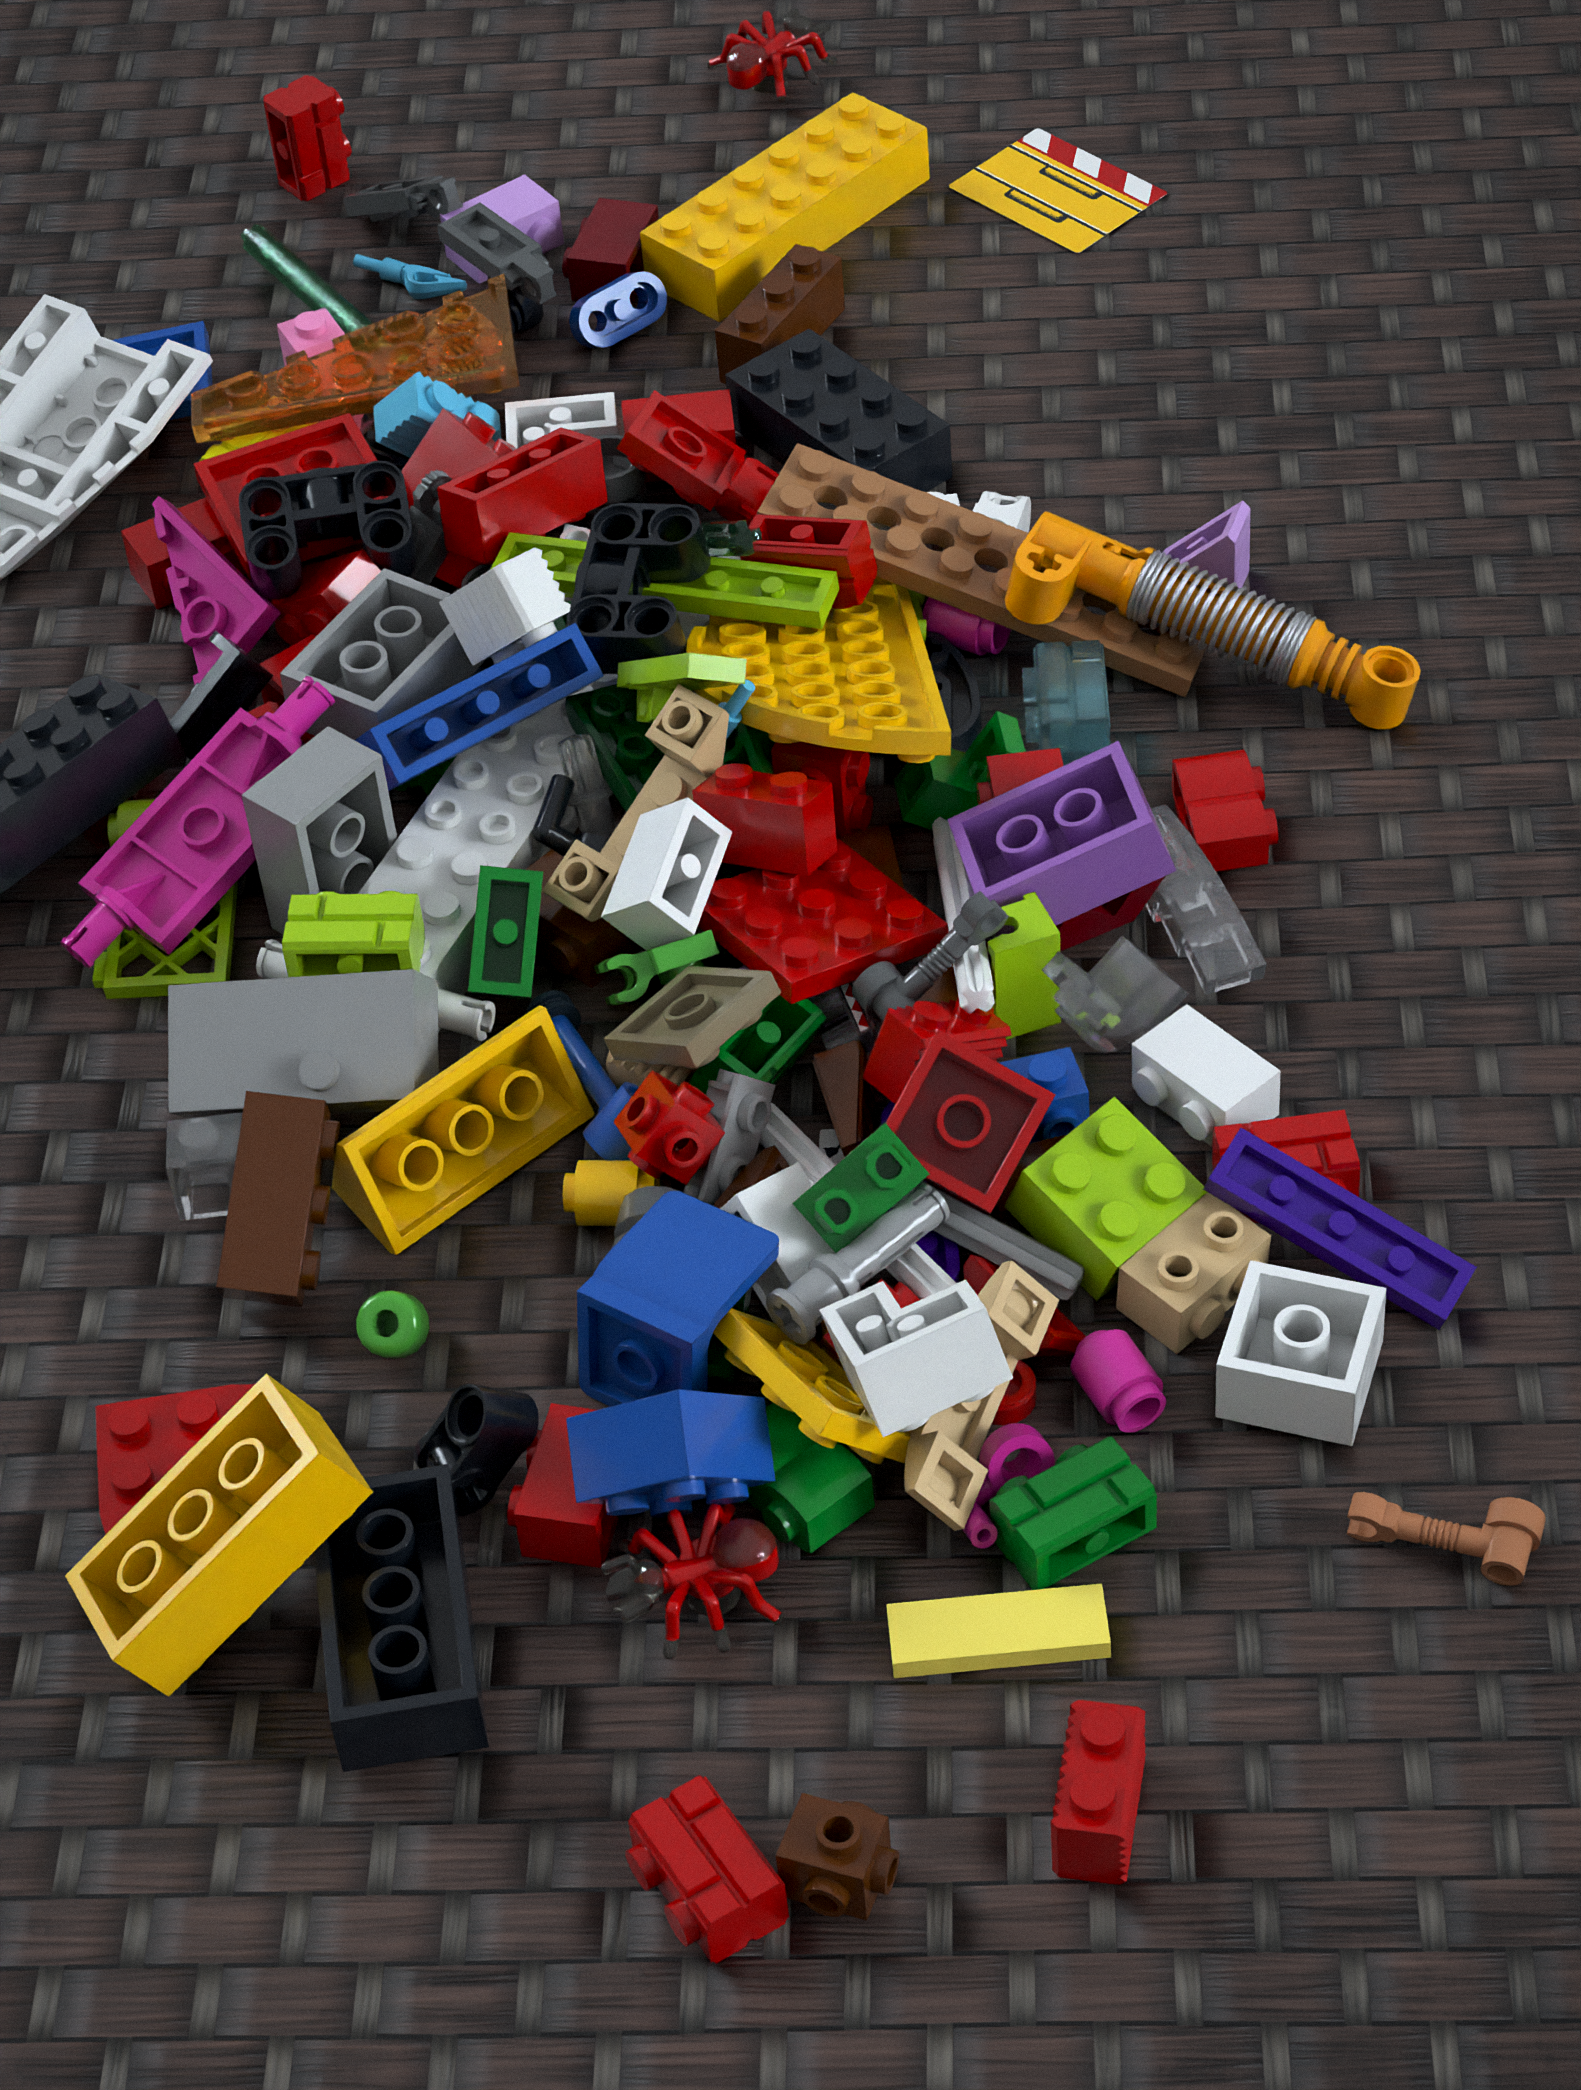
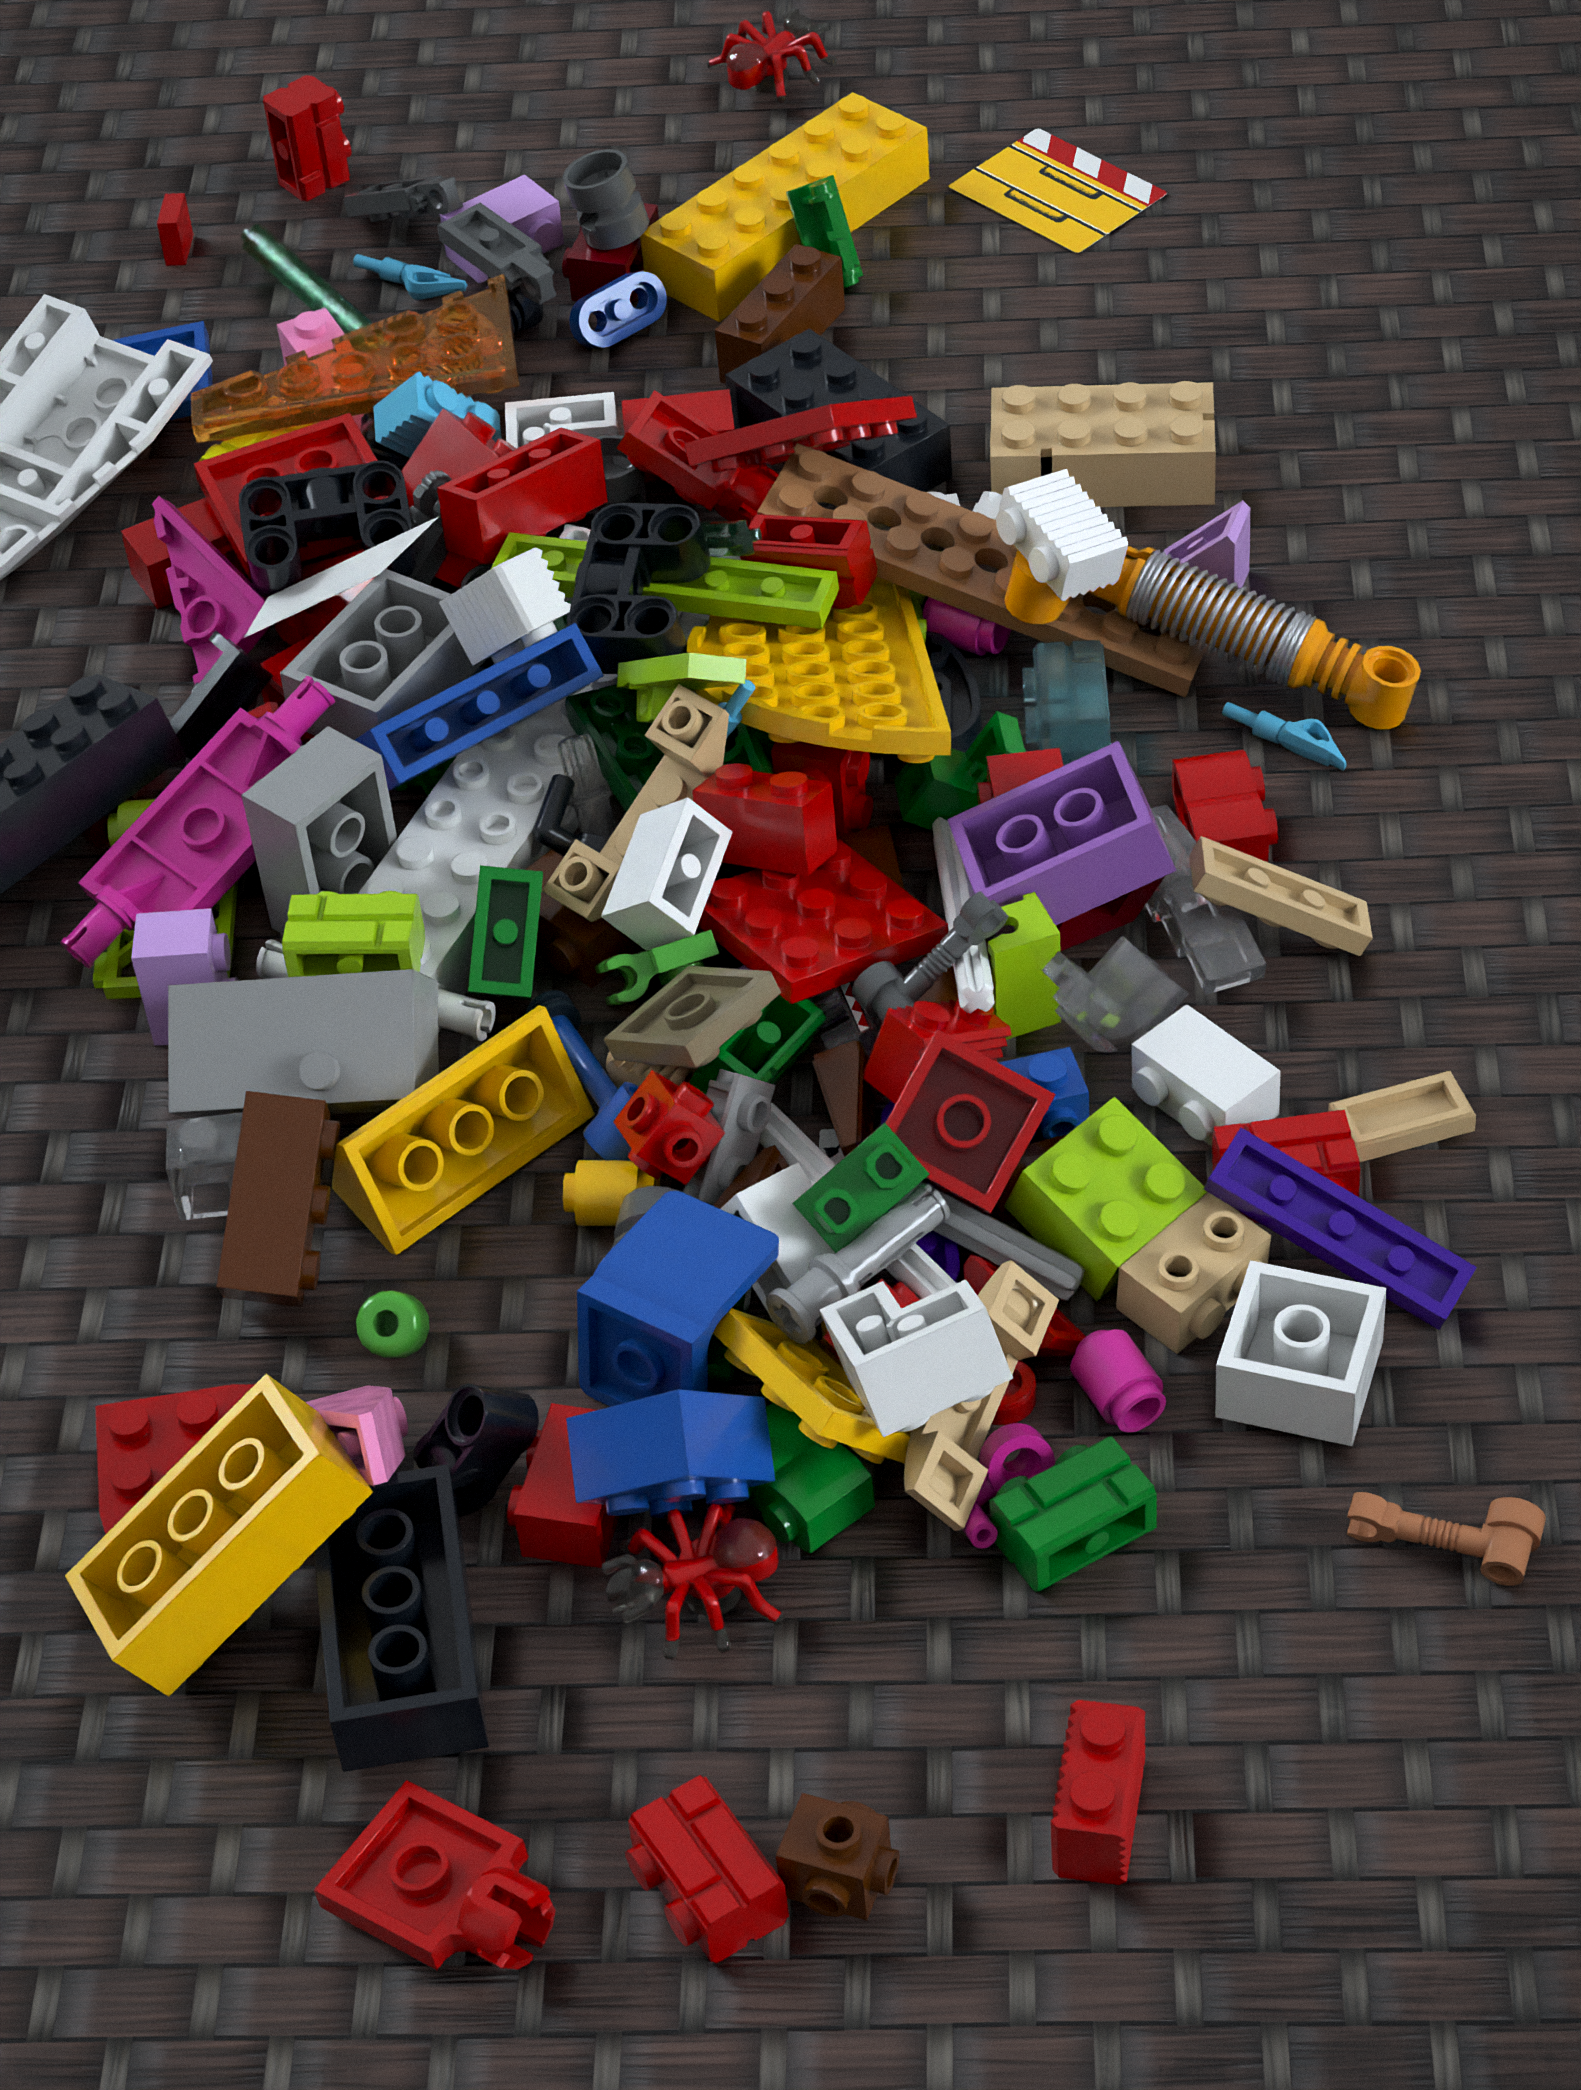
light yellow tile [886,1583,1111,1678] -> none
none -> lavender brick [131,908,238,1046]
none -> red tile [157,193,194,266]
none -> white sticker [244,516,439,638]
none -> bright pink slope [306,1385,408,1486]
none -> red plate [314,1780,556,1970]
none -> dark grey wheel [562,149,650,250]
none -> red plate [684,395,917,473]
none -> green hinge [786,175,863,288]
none -> tan piece [990,381,1216,507]
none -> white brick [996,469,1128,602]
none -> tan plate [1189,836,1373,956]
none -> medium azure hand [1222,702,1347,771]
none -> tan tile [1328,1071,1476,1162]

